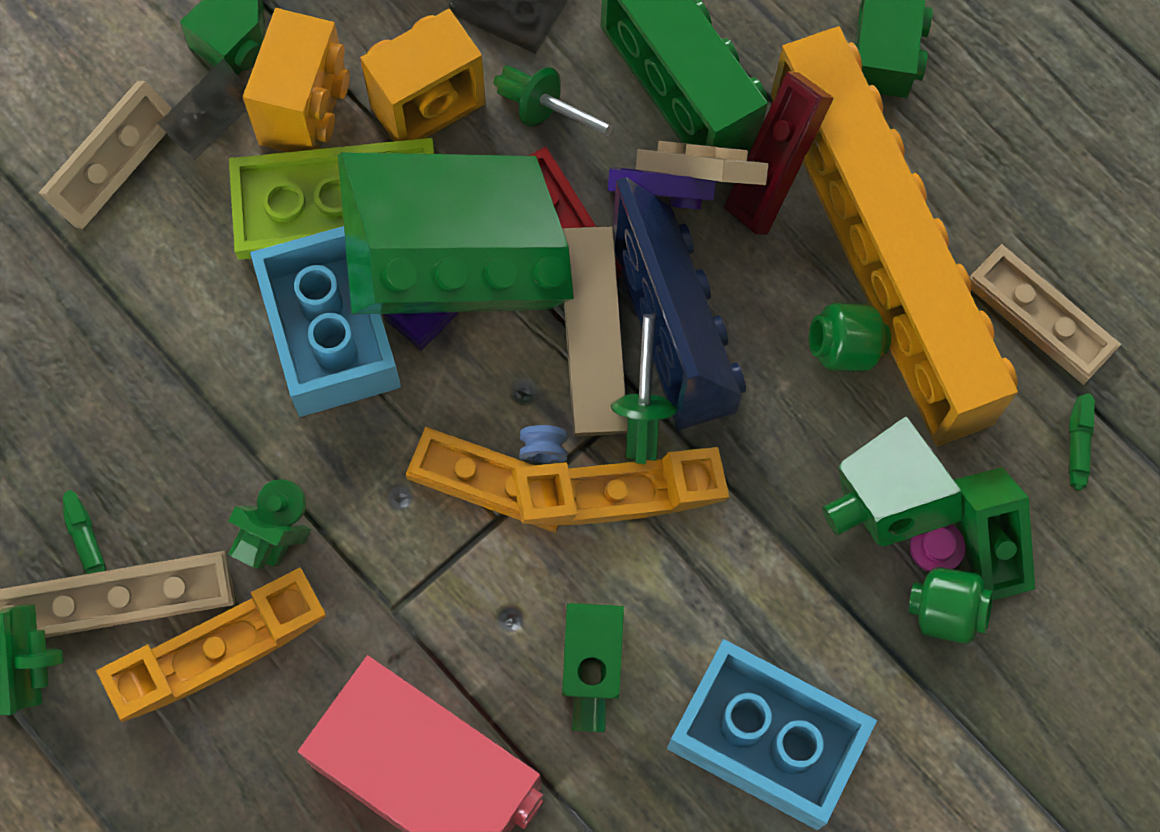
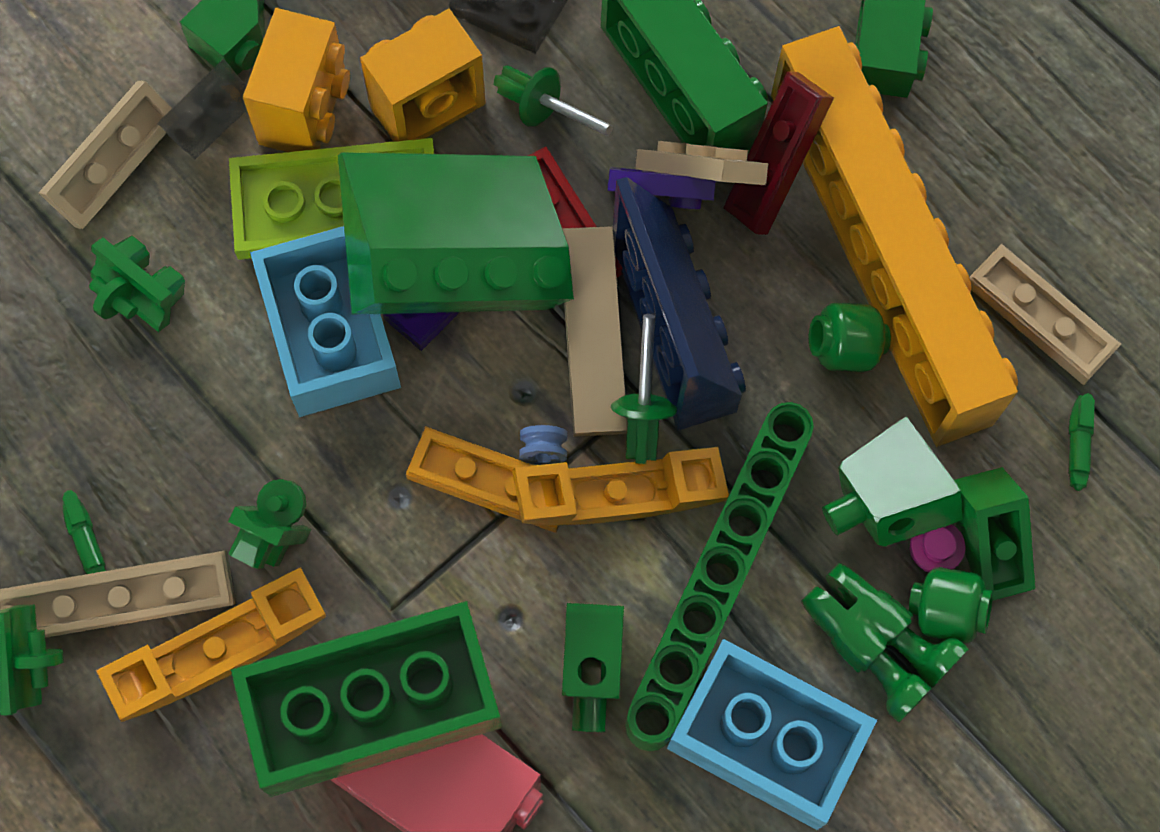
none -> green hips [89,236,185,332]
none -> green brick [231,601,502,797]
none -> green beam [625,402,814,751]
none -> green piece [801,563,969,723]

